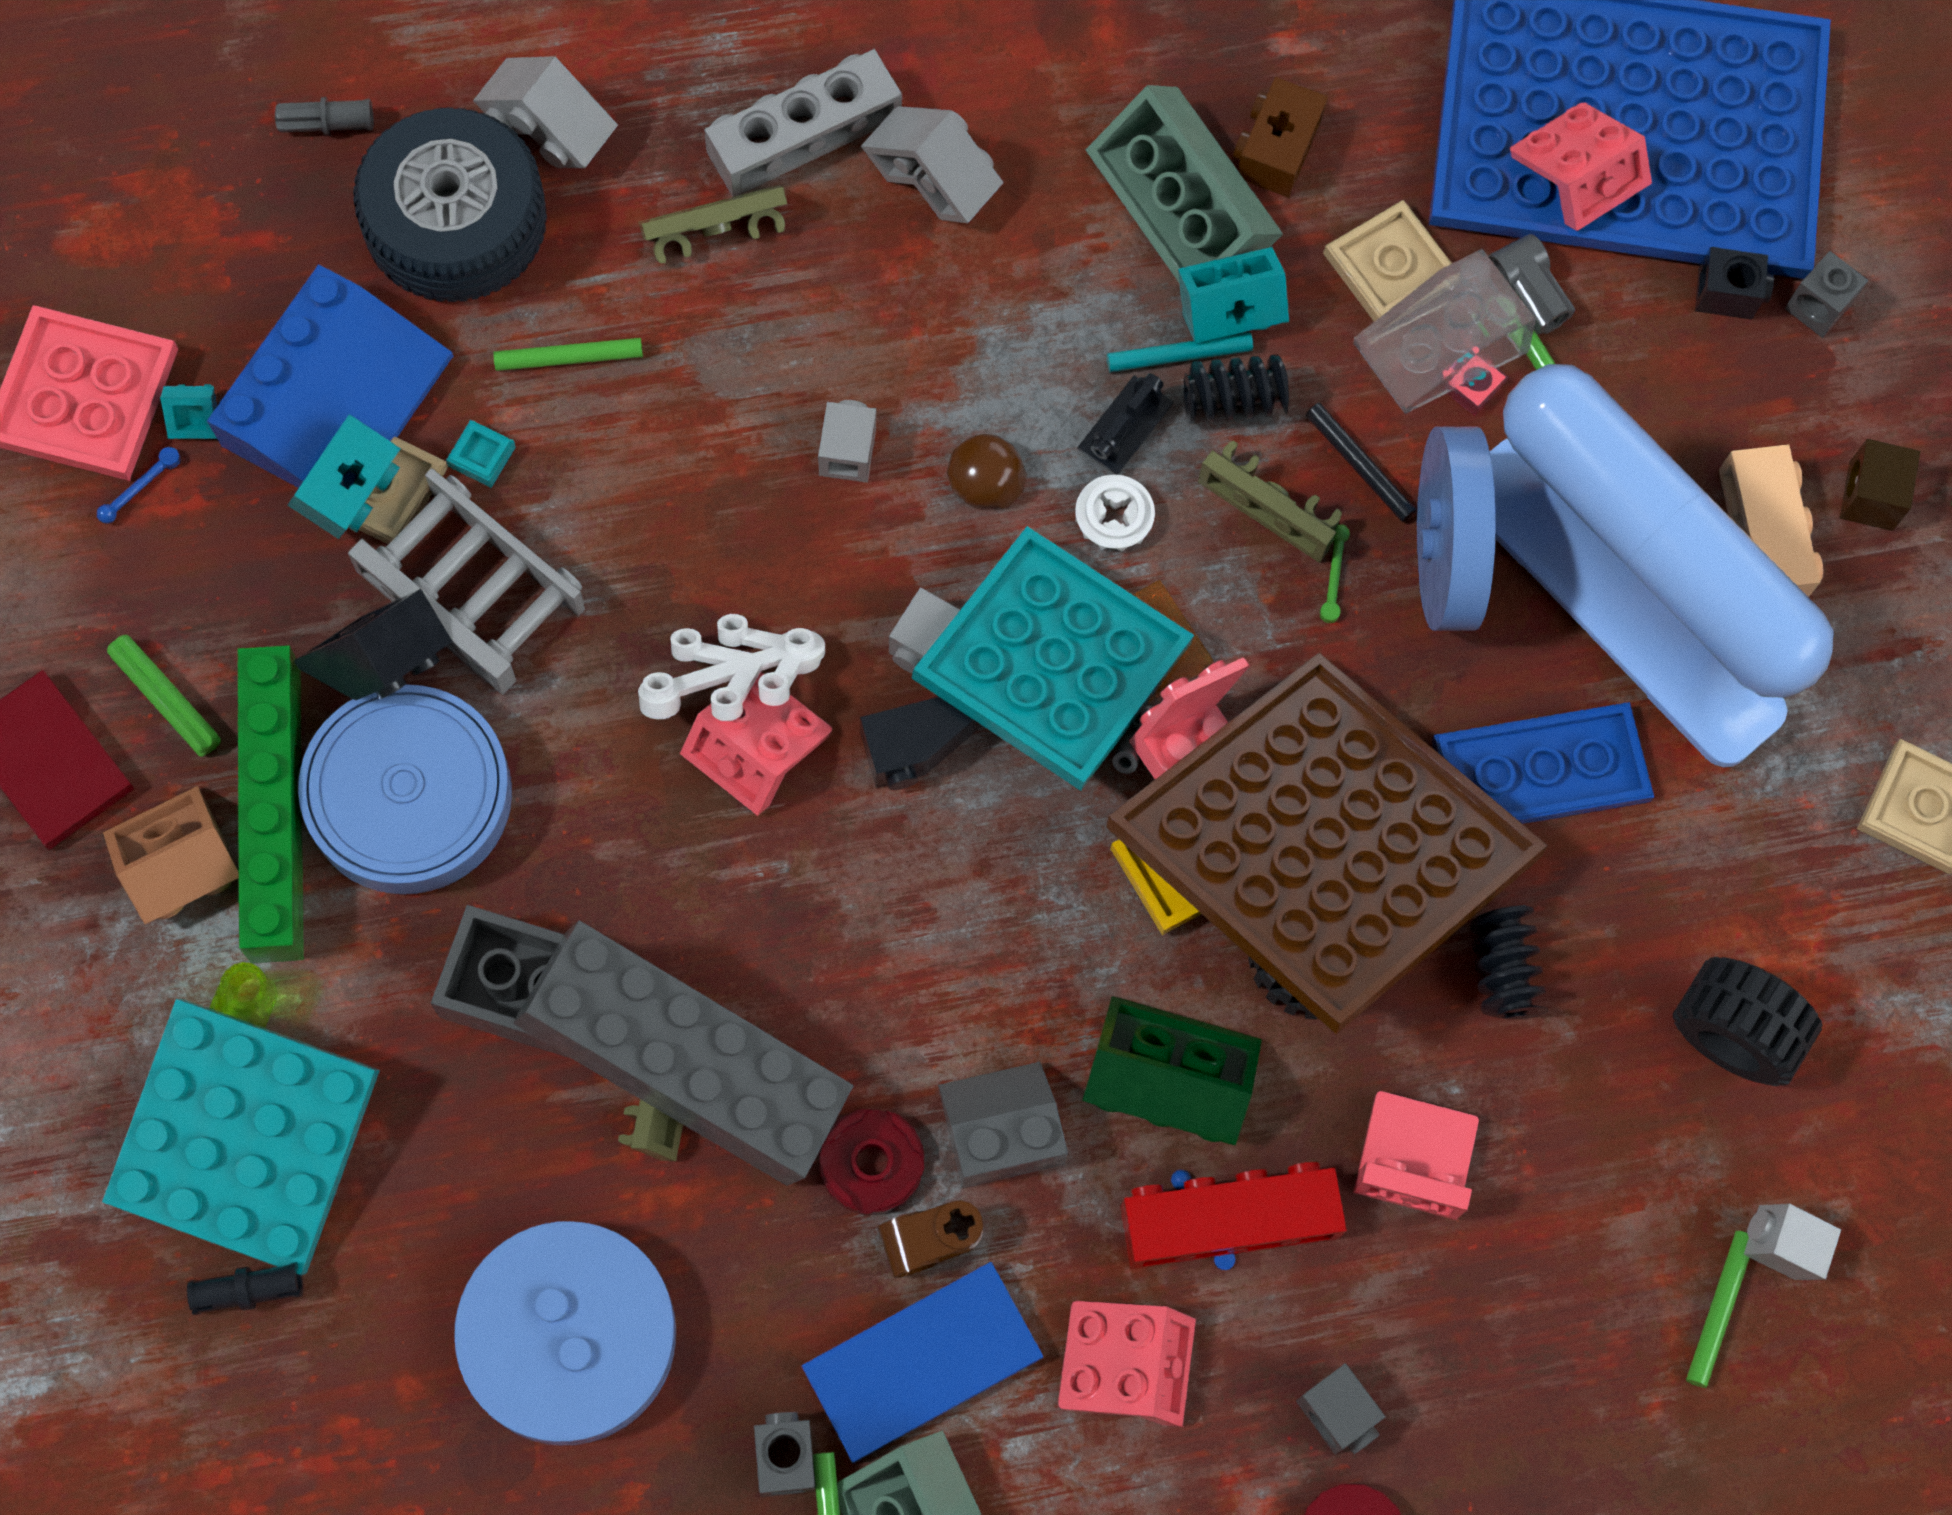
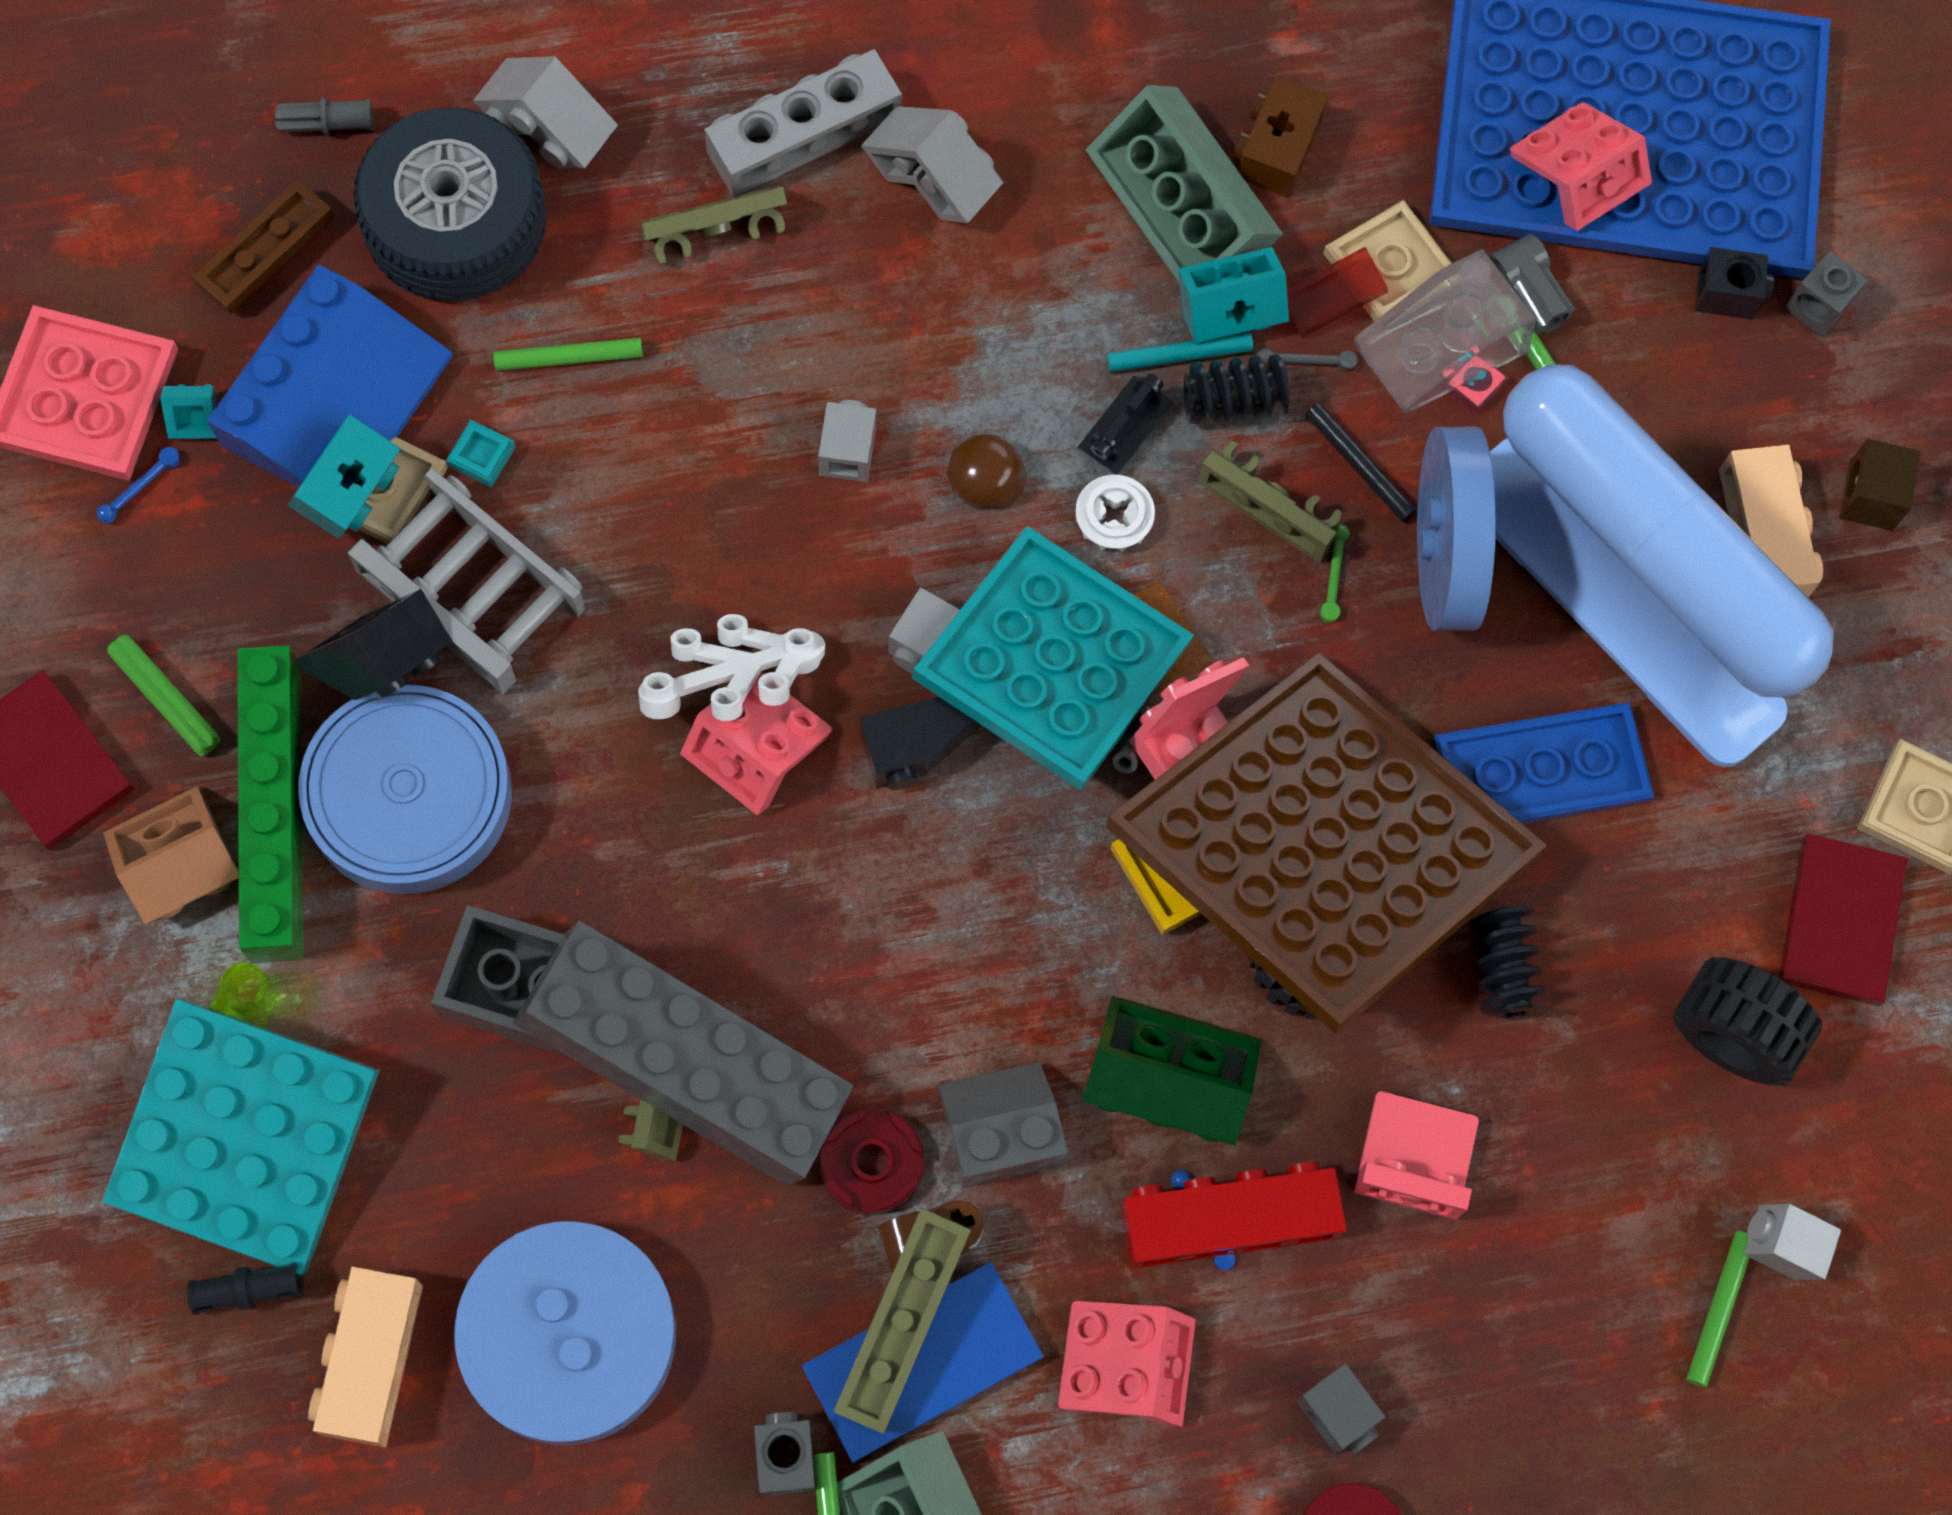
none -> reddish brown plate [192,179,334,315]
none -> light nougat brick [308,1267,423,1448]
none -> olive plate [834,1207,971,1434]
none -> dark grey hinge [1256,347,1358,372]
none -> clear red tile [1287,247,1388,338]
none -> dark red tile [1779,833,1908,1006]

